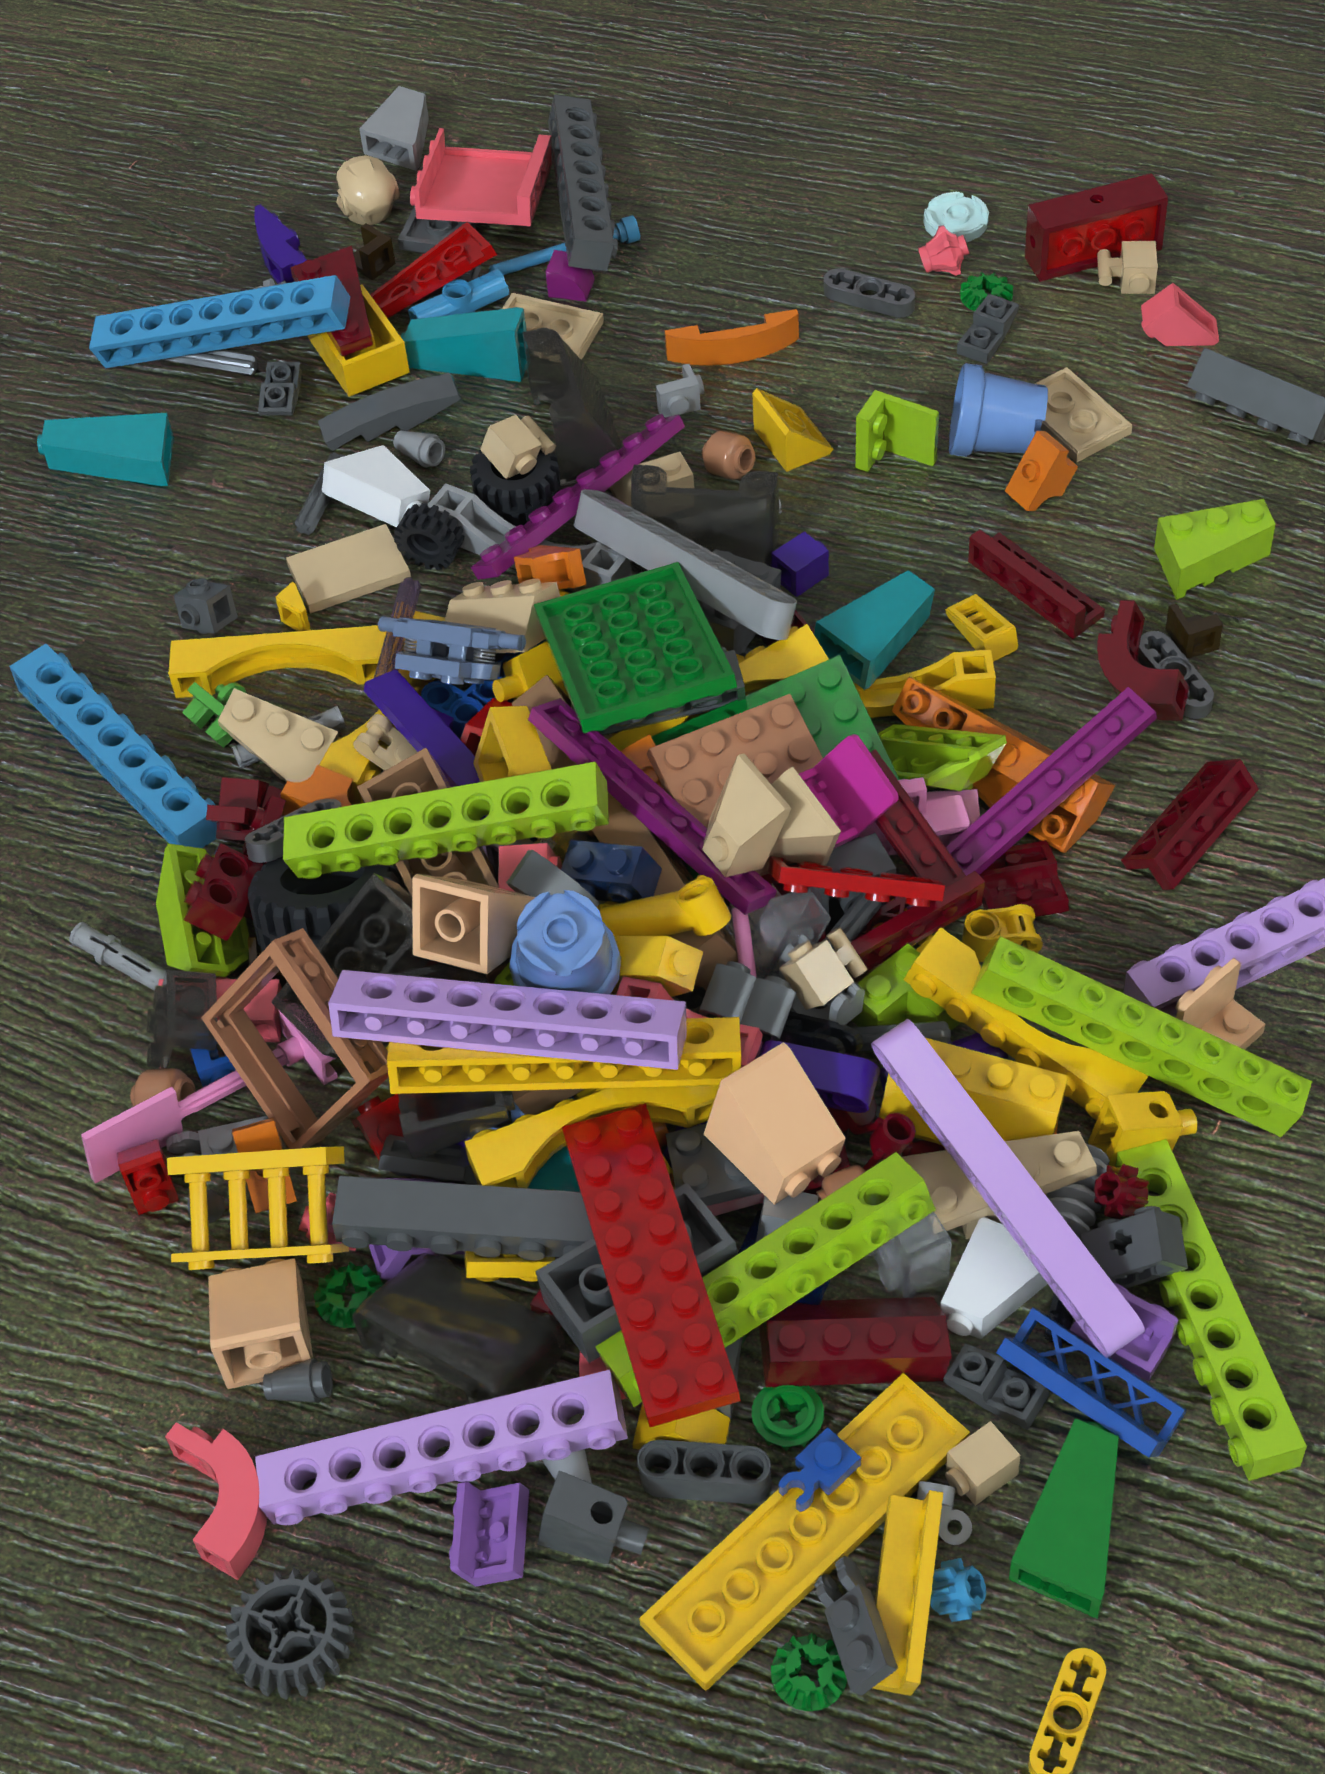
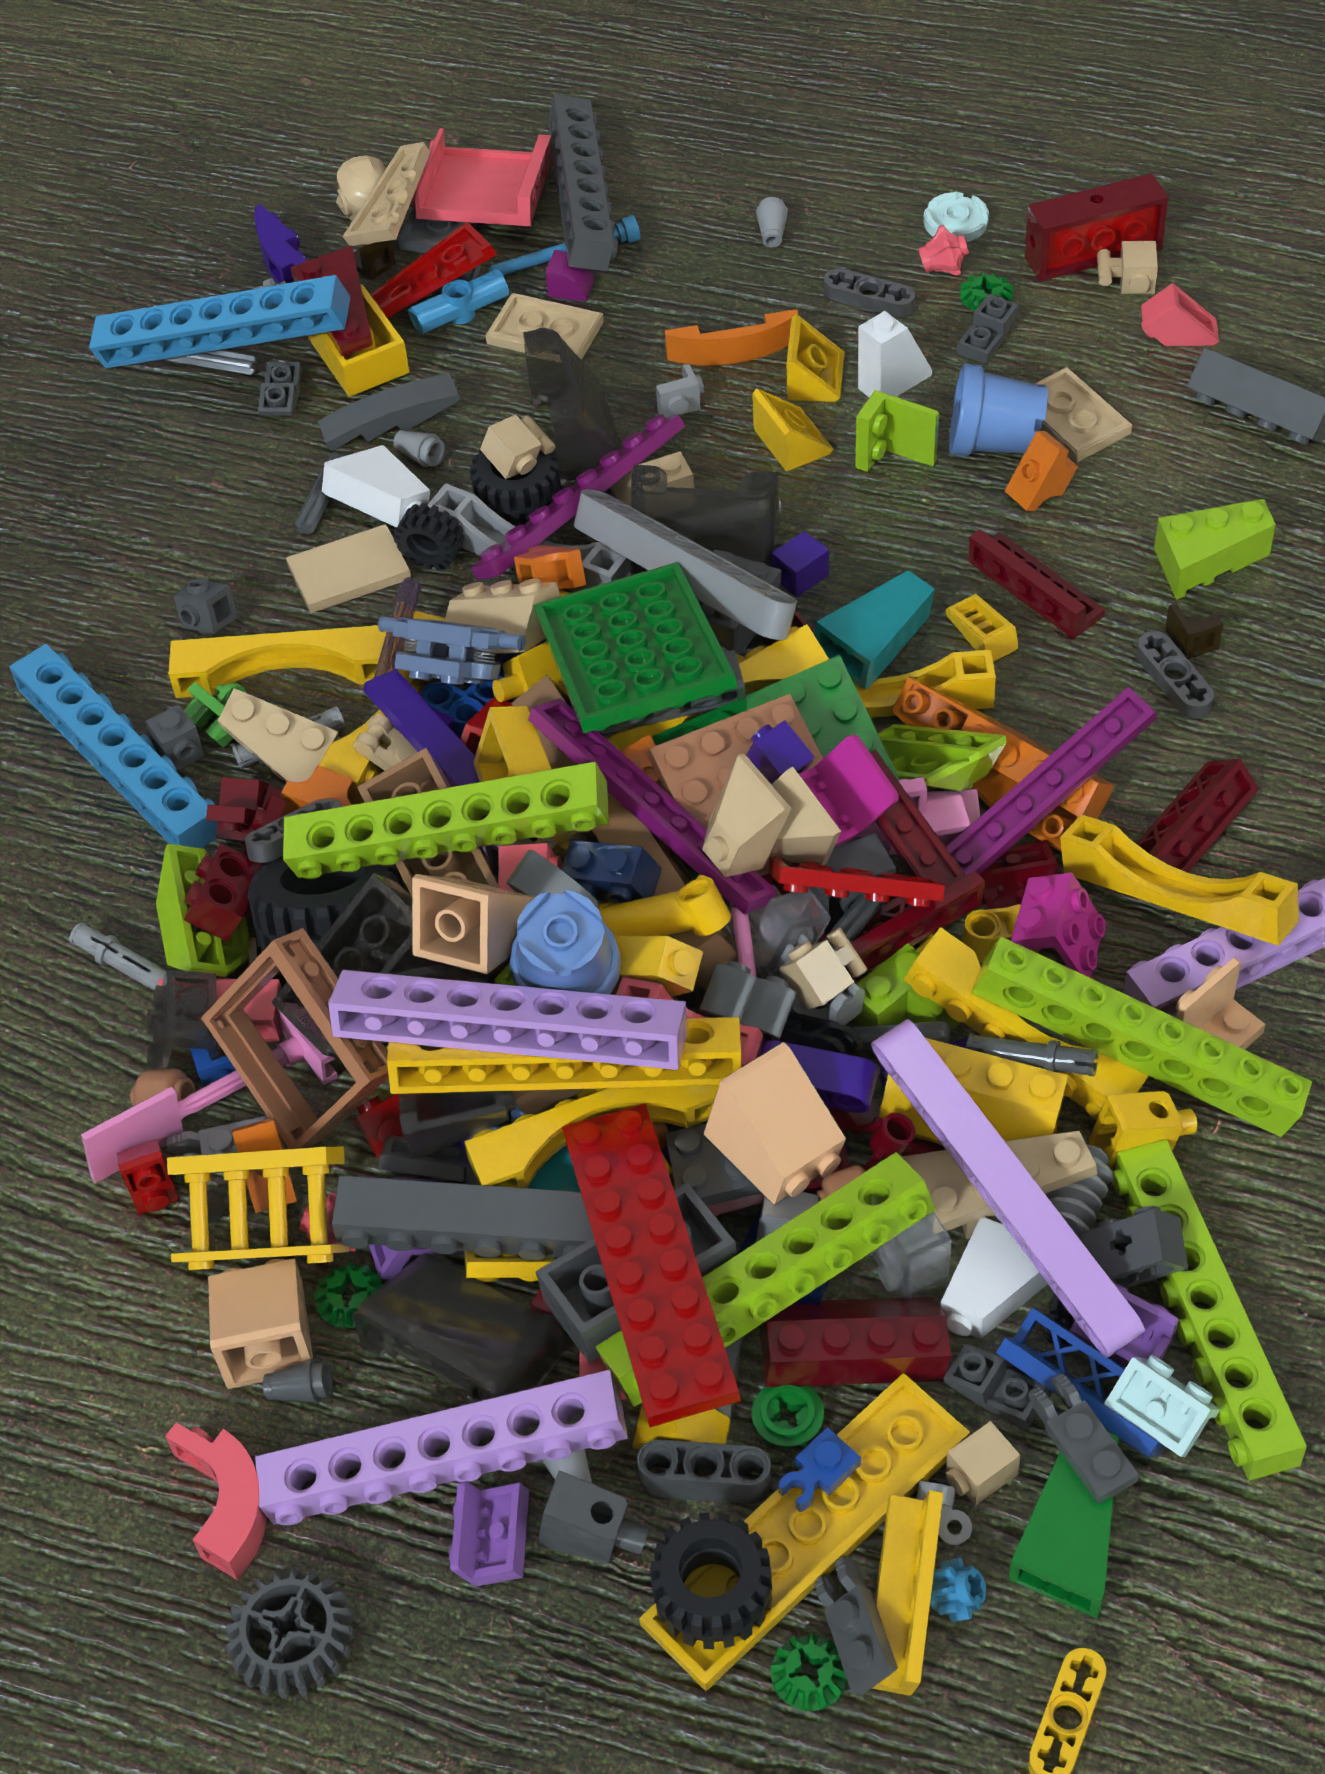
teal slope [37,413,174,486] -> none
yellow slope [275,582,311,631] -> none
light grey slope [359,86,429,171] -> none
teal slope [400,307,530,382] -> none
nougat head [702,431,755,480] -> none
dark red gear [1094,1164,1149,1219] -> none
dark red arch [1097,600,1189,721] -> none
none -> dark grey brick [145,704,205,770]
none -> tan wing [343,142,431,246]
none -> black tyre [650,1513,772,1650]
none -> dark purple brick [746,720,815,784]
none -> light grey cone [756,197,788,248]
none -> yellow slope [786,314,845,402]
none -> white slope [858,311,932,397]
none -> dark grey pin [966,1033,1099,1077]
none -> dark pink bracket [1011,873,1106,978]
none -> dark grey hinge [1028,1373,1139,1504]
none -> yellow arch [1060,814,1299,946]
none -> light aqua bracket [1104,1355,1220,1457]

